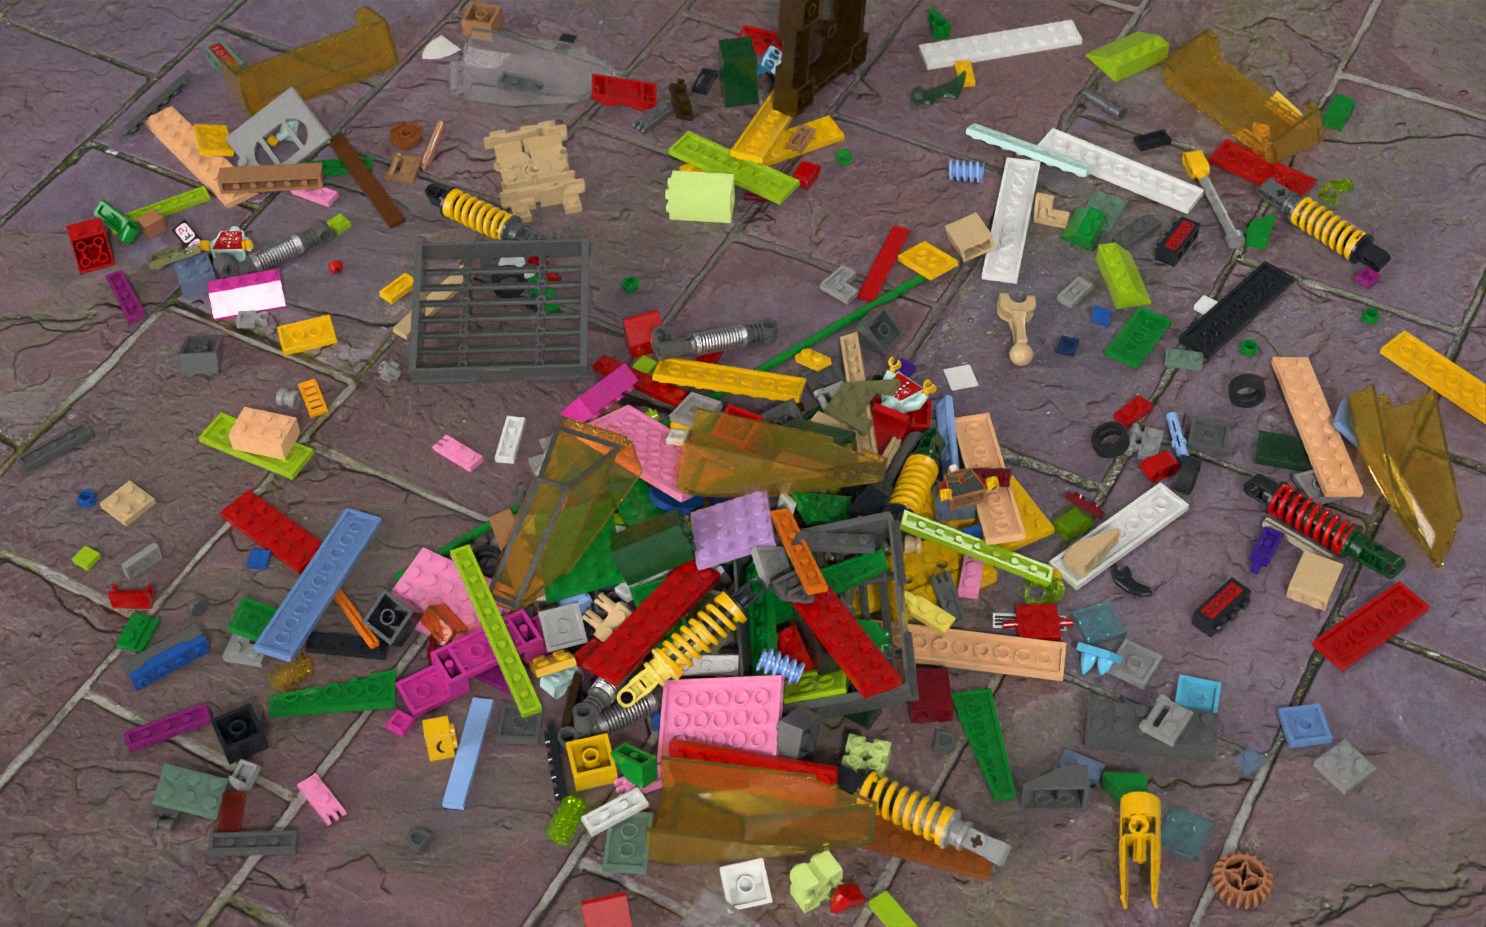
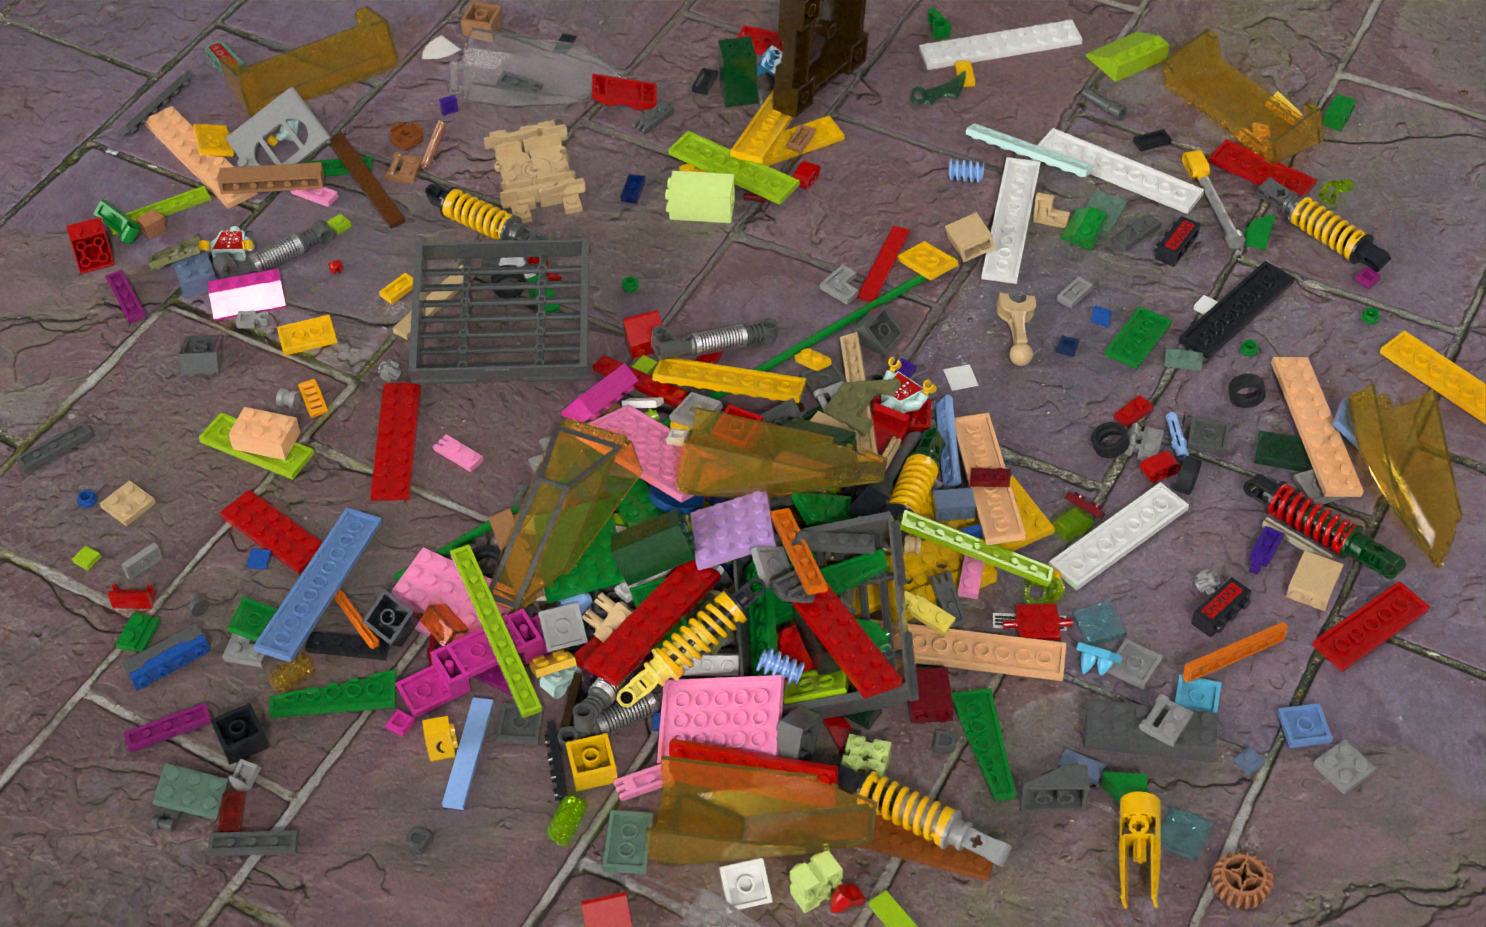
tile [172,219,203,253] -> none
bright pink hinge [297,773,347,826] -> none
white tile [495,416,526,464] -> none
white tile [581,787,649,837] -> none
green slope [611,742,658,788] -> none
dark brown plate [669,79,694,121] -> none
white tile [776,493,796,514] -> none
green plate [836,149,852,166] -> none
torso [937,464,1000,511] -> none
tan slope [1064,528,1121,578] -> none
lime slope [1096,242,1152,309] -> none
black piece [1112,564,1153,597] -> none
none -> red plate [370,382,421,501]
none -> dark purple plate [439,95,459,116]
none -> clear blue plate [620,174,646,204]
none -> white tile [622,397,664,408]
none -> red tile [822,716,852,752]
none -> orange tile [1182,621,1288,683]
none -> light grey gear [1195,568,1221,595]

